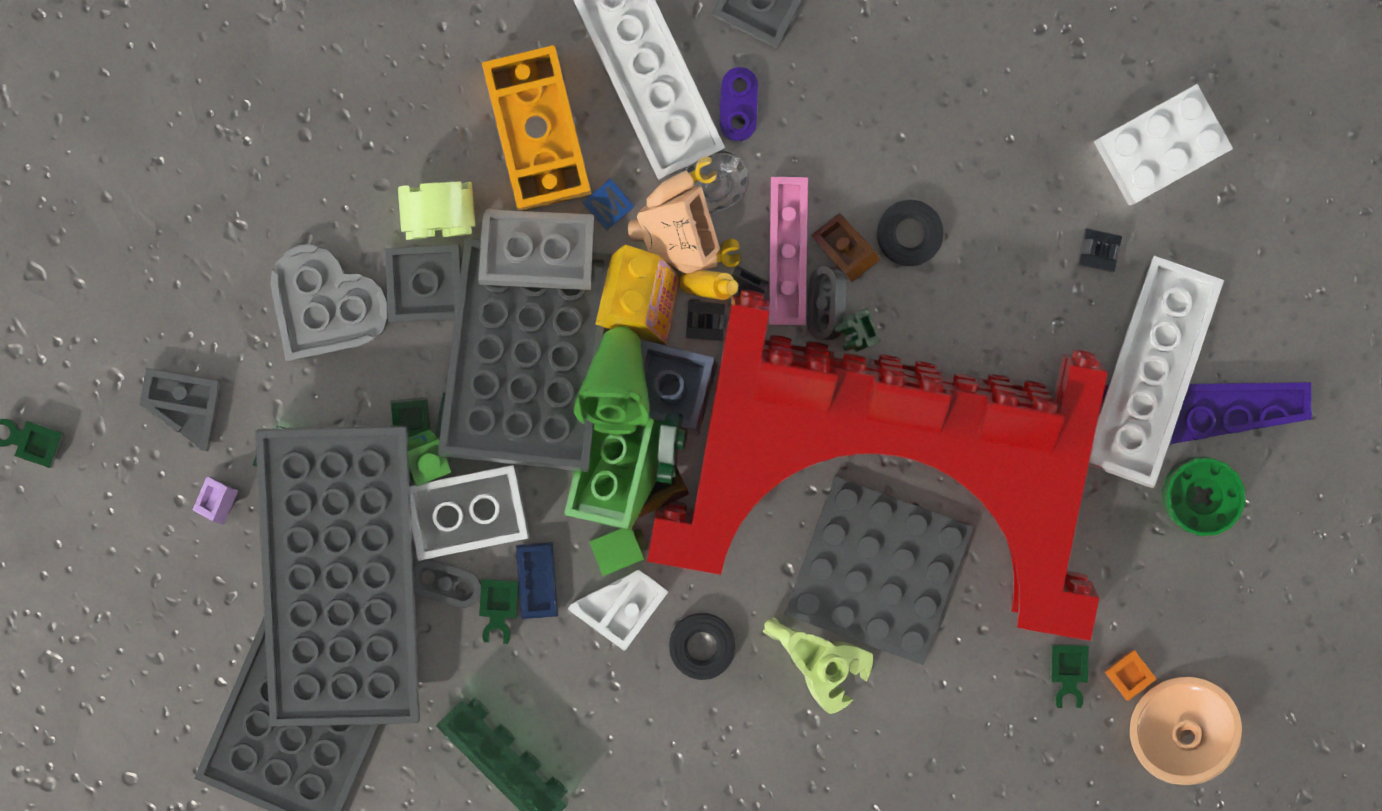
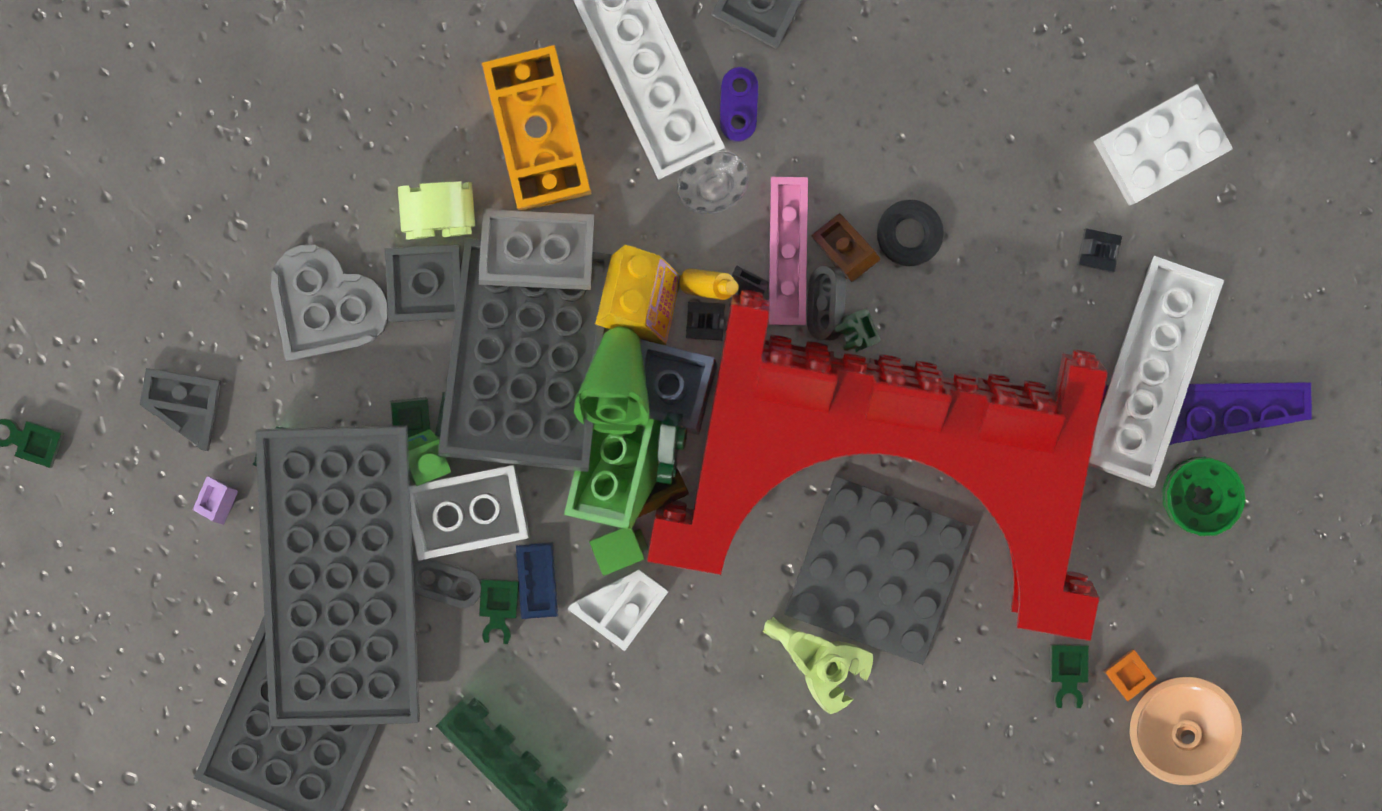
blue tile [582,179,635,231] -> none
light nougat torso [628,157,741,274] -> none
black tyre [669,613,735,680] -> none

